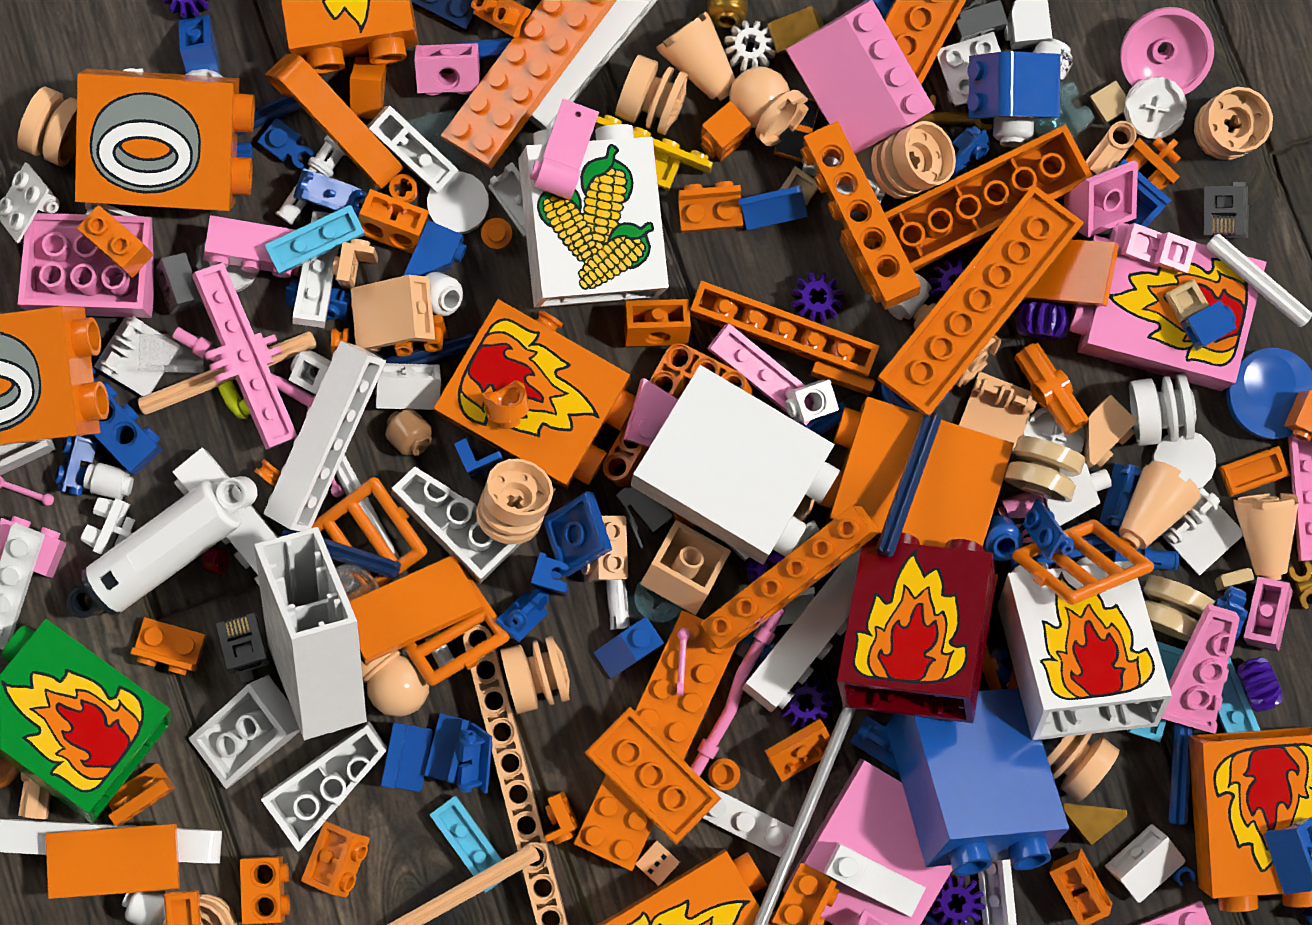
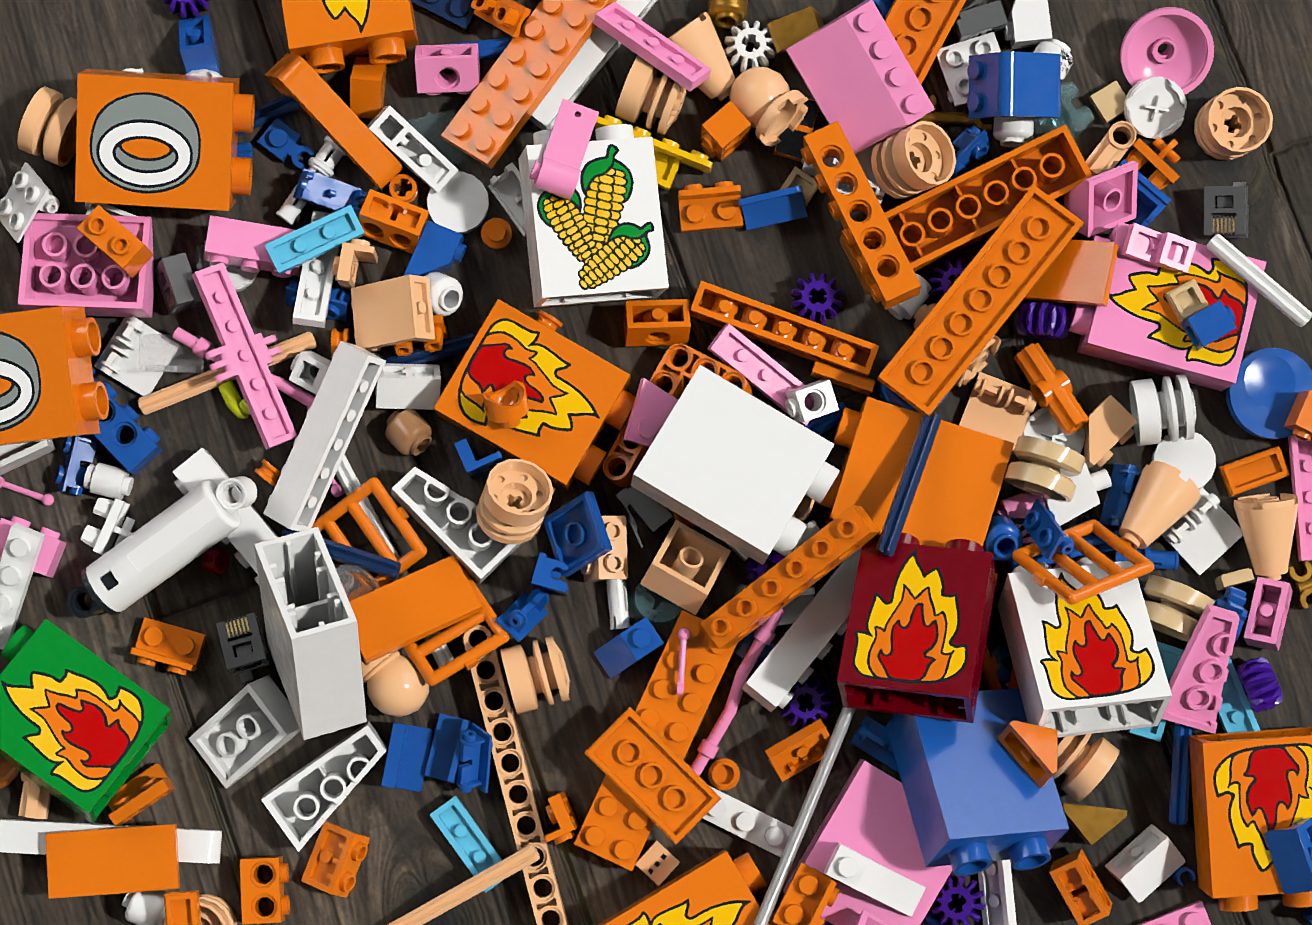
none -> bright pink plate [593,2,711,91]
none -> orange slope [997,720,1057,788]

